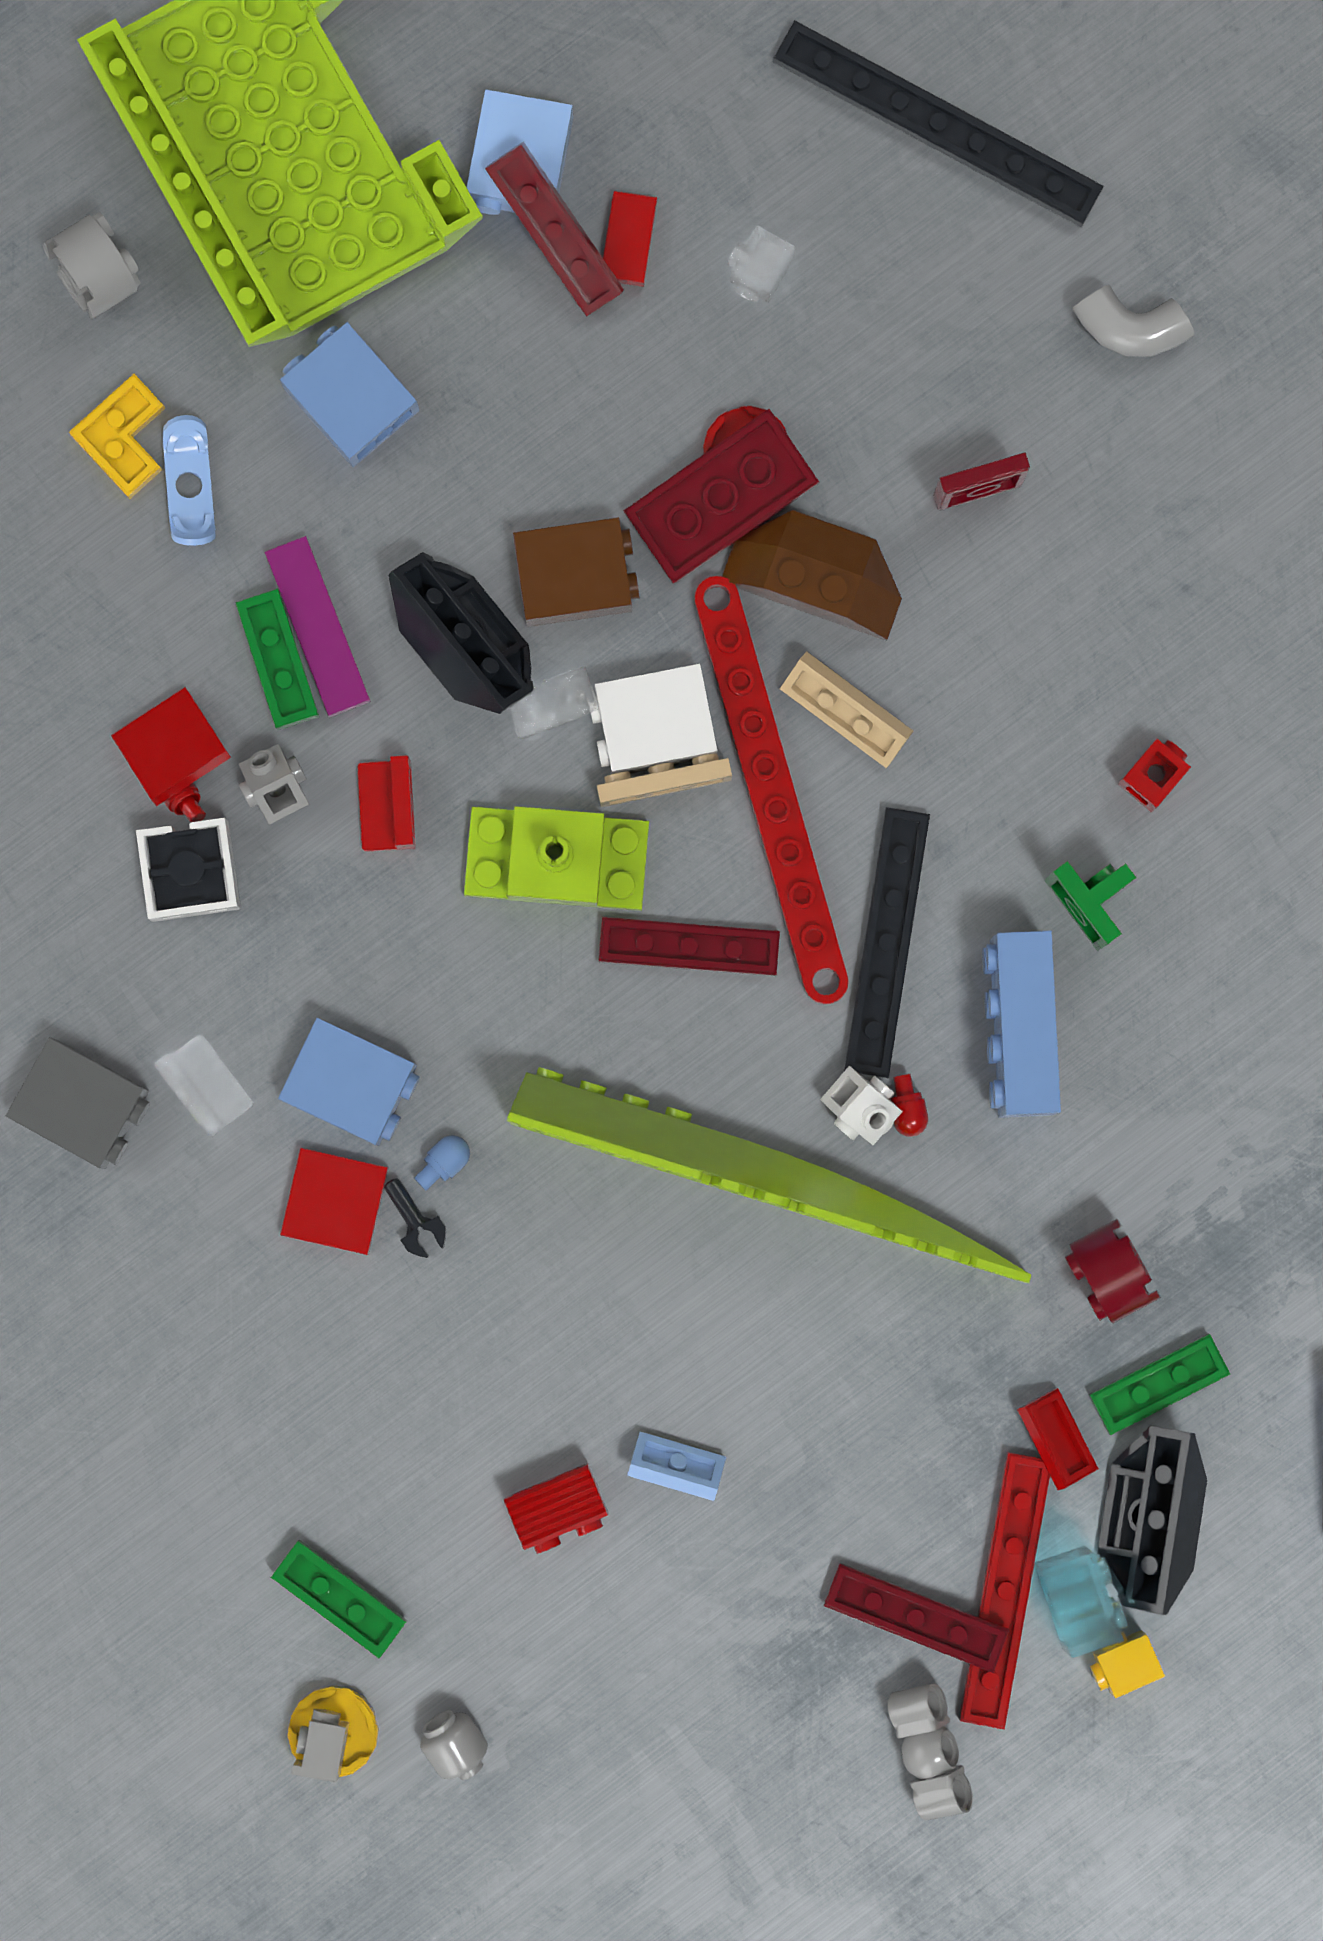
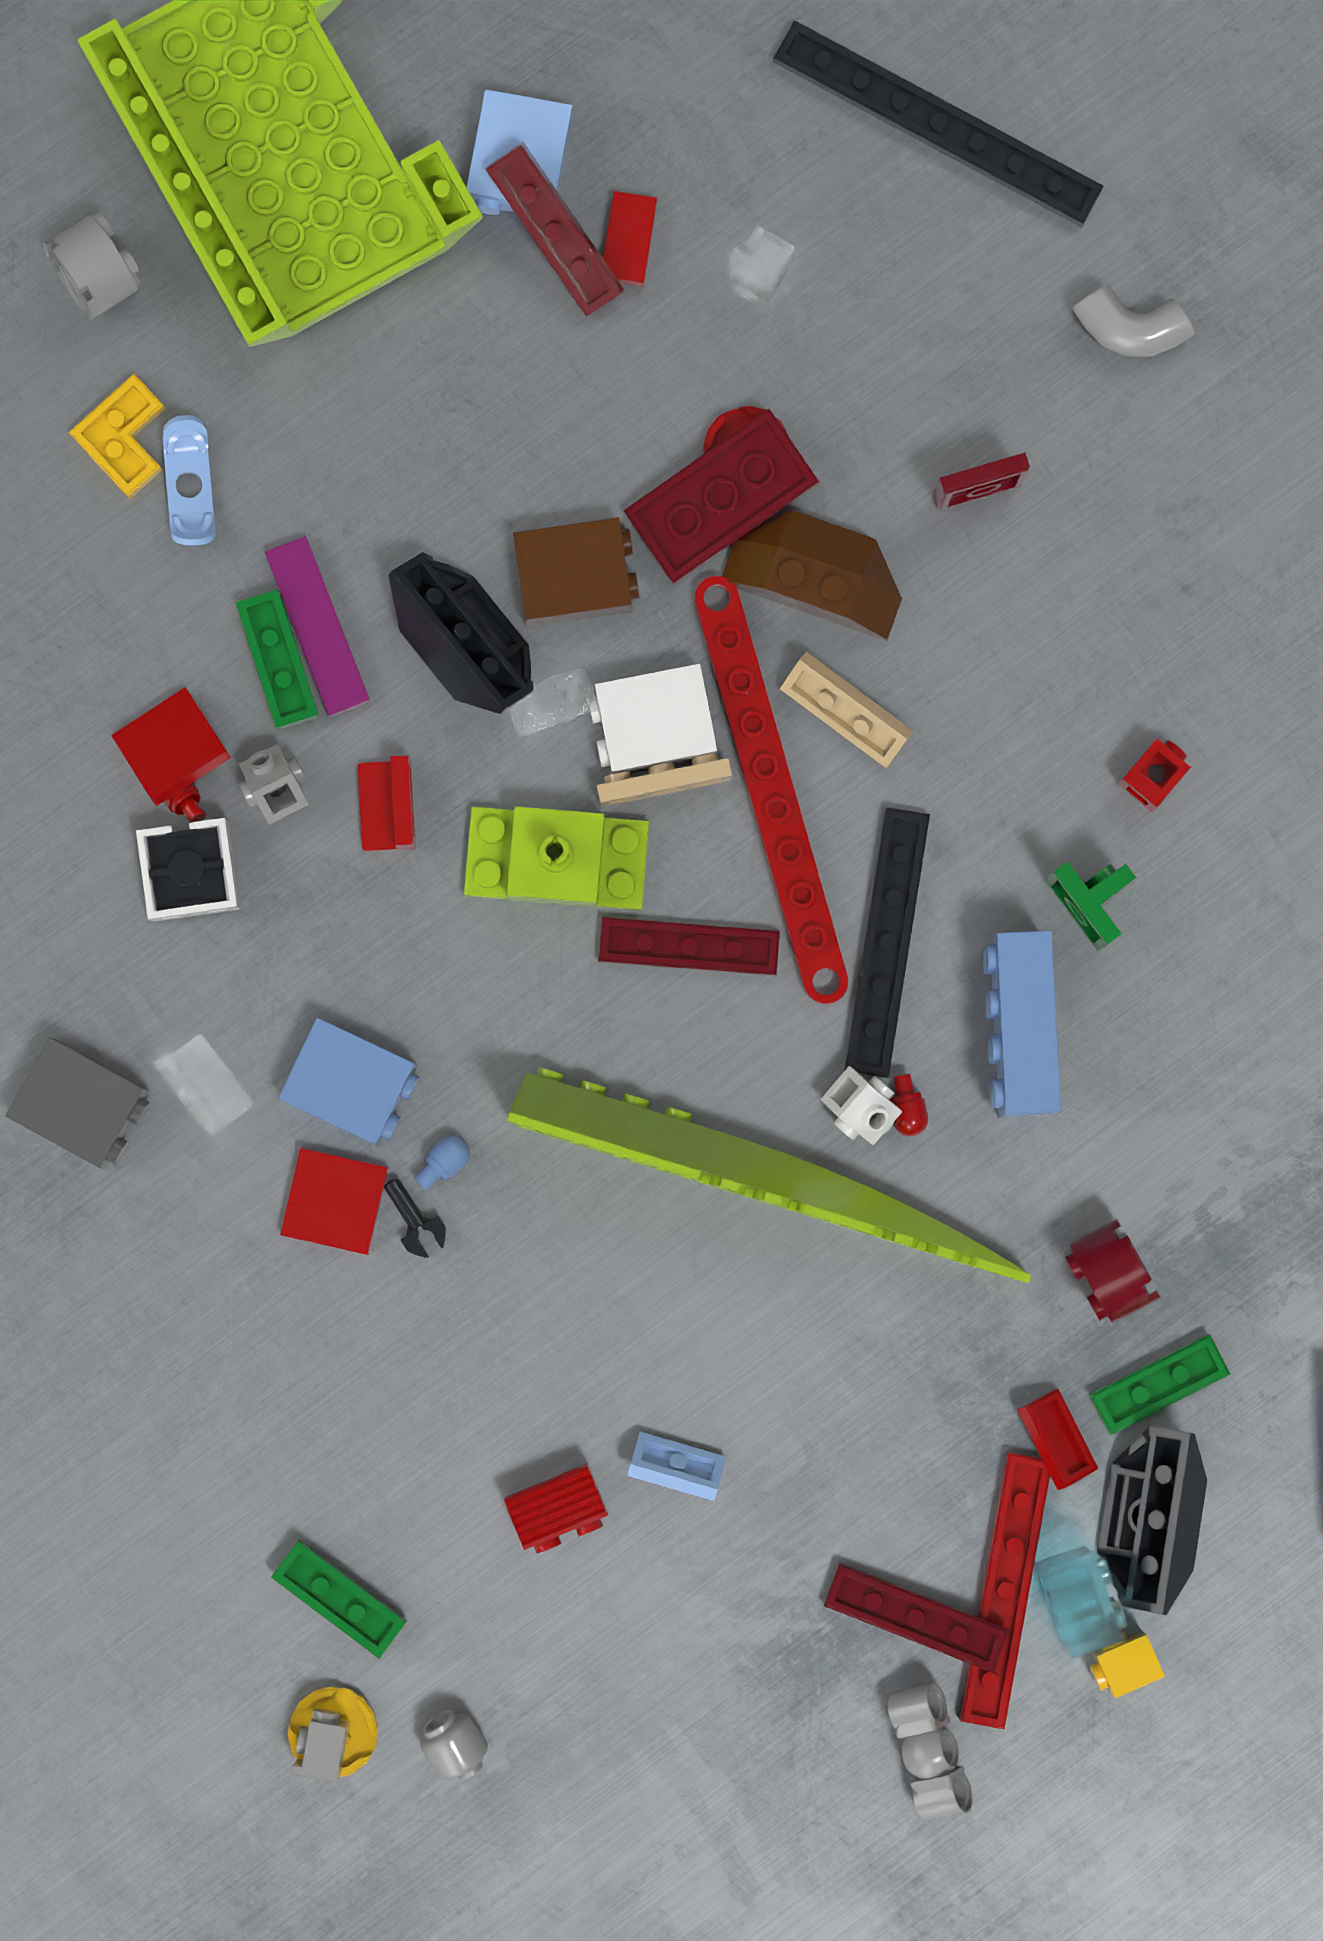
medium blue brick [280,322,420,467] -> none

